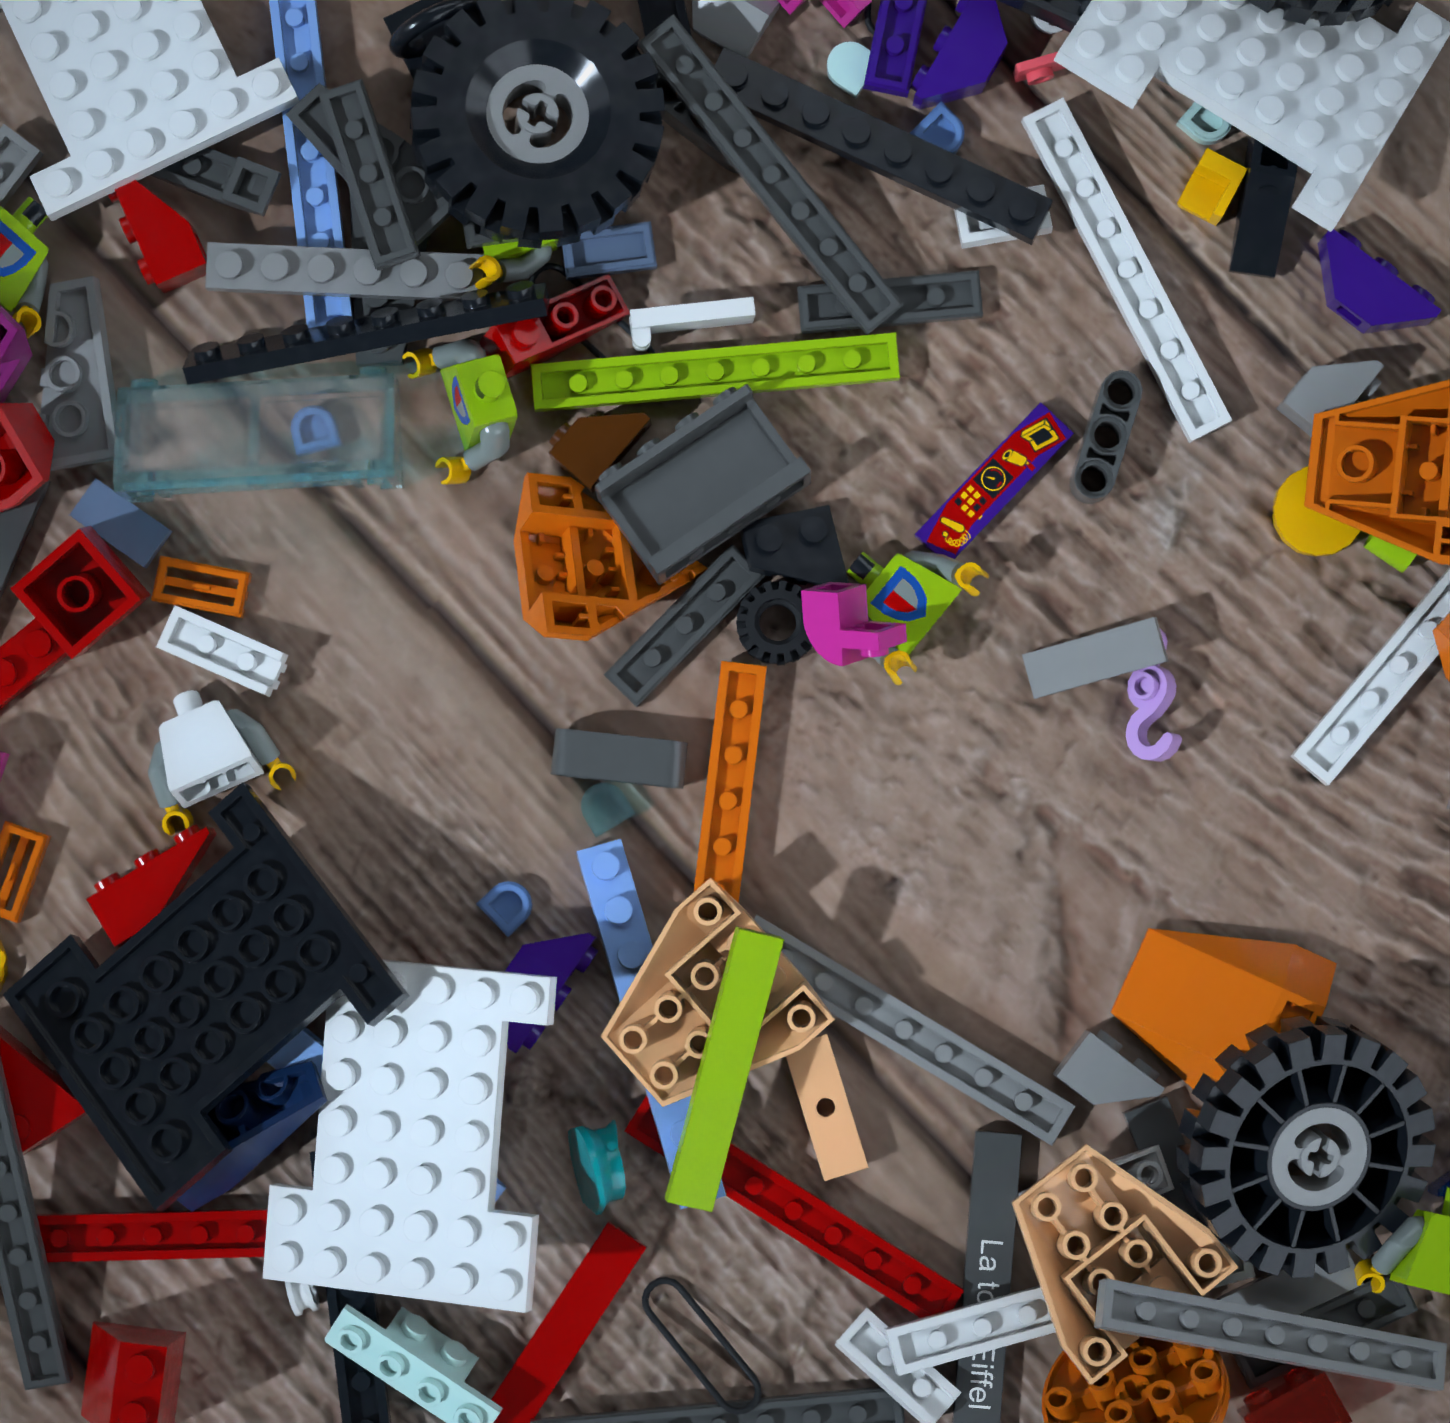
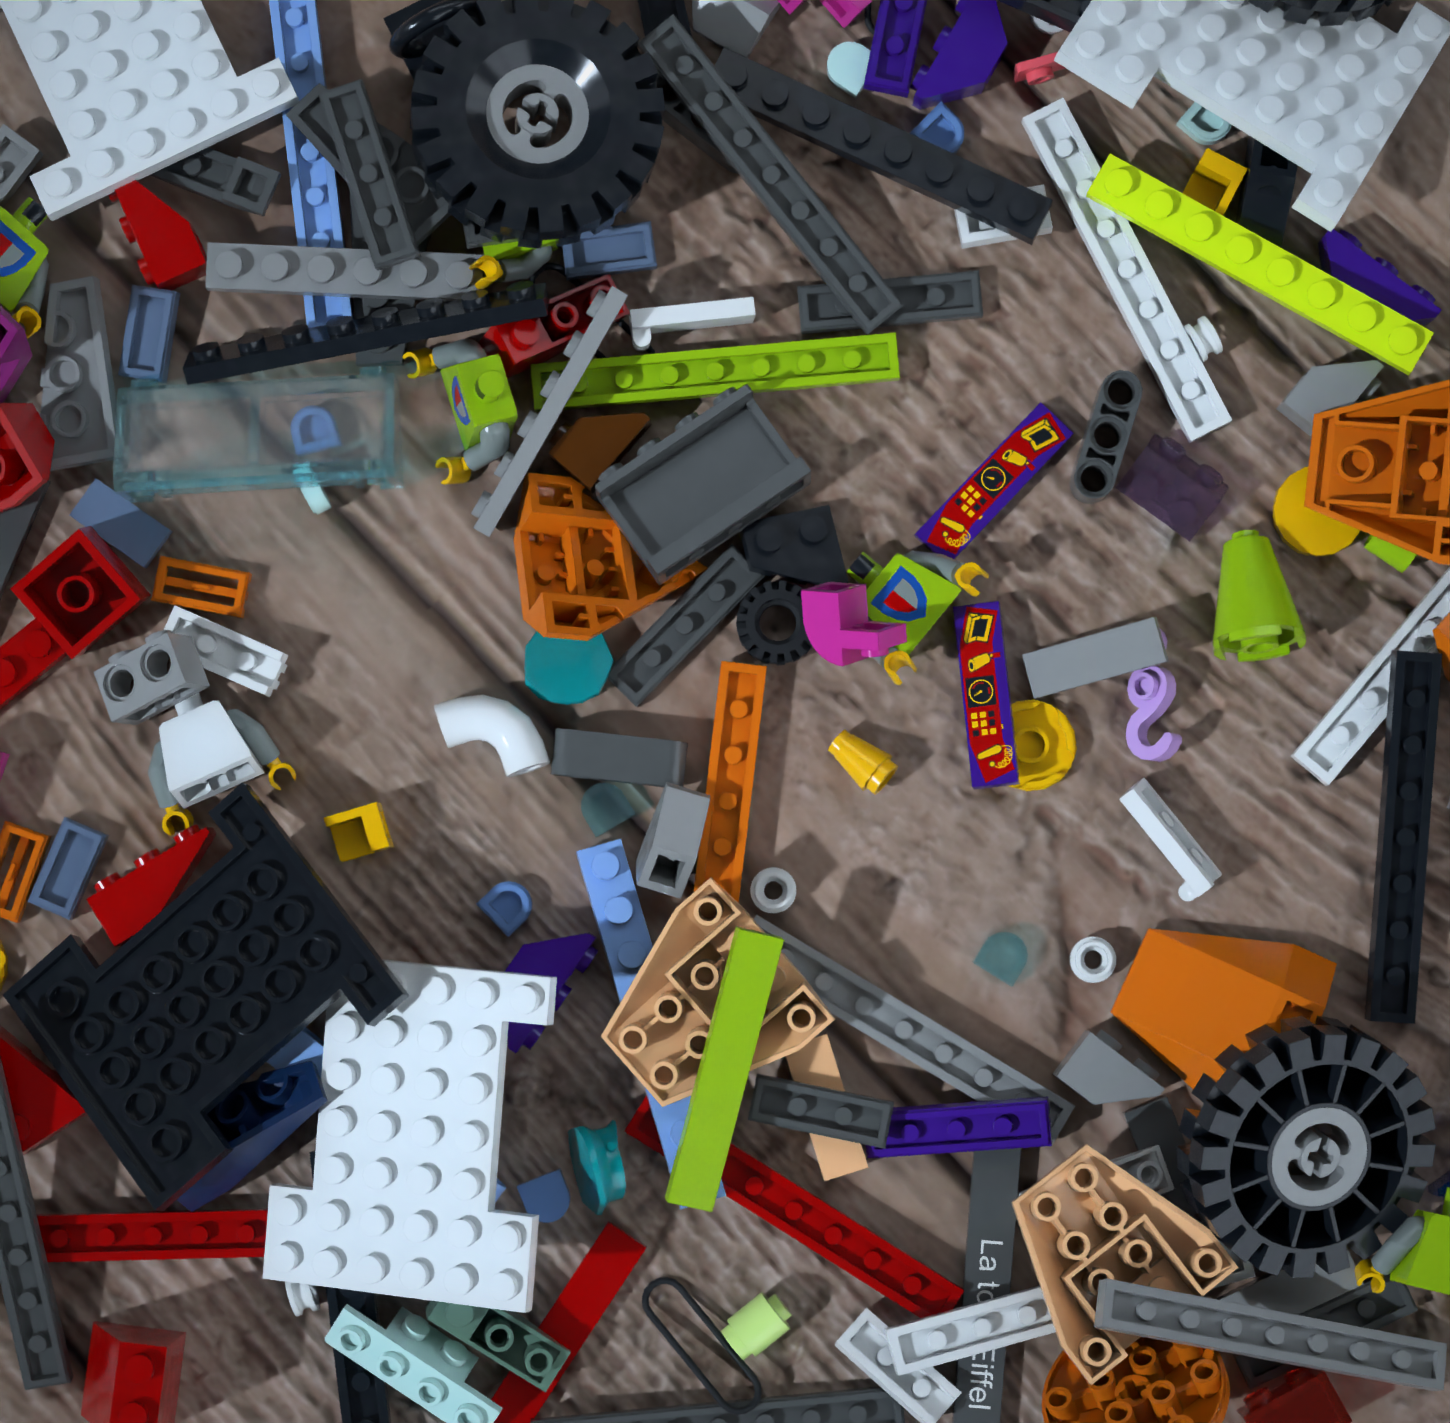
none -> sand blue tile [27,817,109,920]
none -> light grey brick [94,630,210,725]
none -> sand blue tile [118,285,181,383]
none -> light aqua tile [294,466,332,515]
none -> yellow panel [323,802,394,862]
none -> sand green slope [425,1301,571,1392]
none -> white cylinder [434,694,550,777]
none -> light grey plate [471,286,628,537]
none -> medium blue tile [517,1168,571,1223]
none -> teal hat [524,632,614,705]
none -> light grey slope [635,782,710,899]
none -> yellowish green brick [721,1292,792,1360]
none -> dark grey tile [748,1073,894,1149]
none -> white plate [750,867,796,913]
none -> yellow cone [828,729,898,795]
none -> dark purple tile [865,1096,1053,1159]
none -> tile [953,601,1020,790]
none -> clear light blue tile [972,932,1028,987]
none -> yellow tile [1009,699,1077,792]
none -> white plate [1070,937,1116,983]
none -> neon yellow plate [1086,153,1434,376]
none -> clear purple bracket [1116,434,1229,542]
none -> white hinge [1119,777,1222,901]
none -> white bush [1183,316,1223,363]
none -> lime cone [1212,530,1306,662]
none -> black plate [1365,650,1442,1024]

